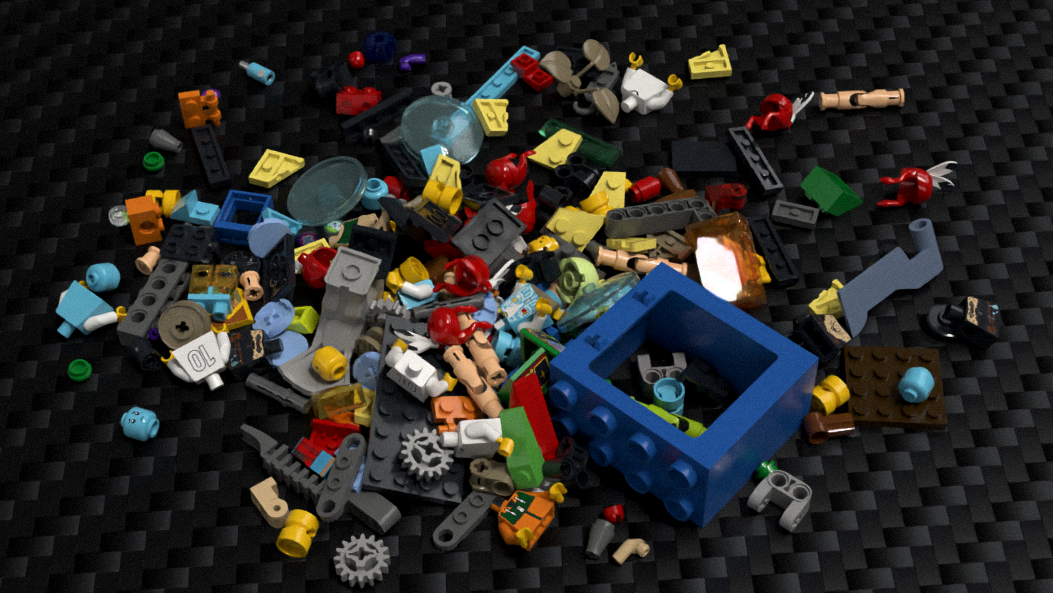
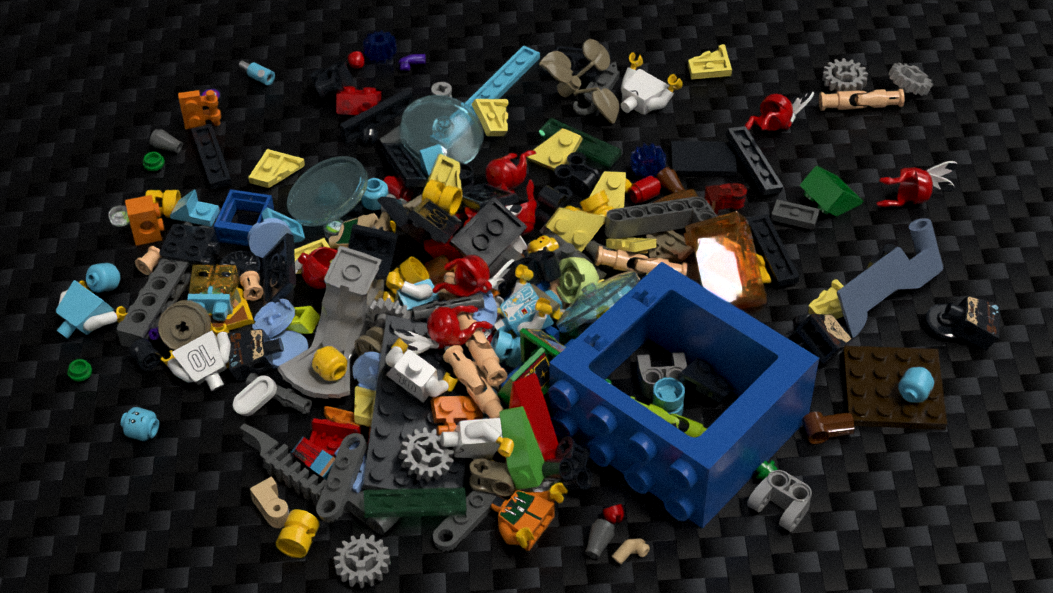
tile [296,227,319,247] -> none
clear yellow slope [309,382,367,420] -> none
red slope [510,53,553,92] -> none
yellow wheel [810,375,850,416] -> none
none -> white tile [233,376,277,416]
none -> clear green plate [363,488,467,518]
none -> clear blue gear [630,143,666,178]
none -> light grey gear [822,58,868,94]
none -> light grey gear [888,63,933,96]

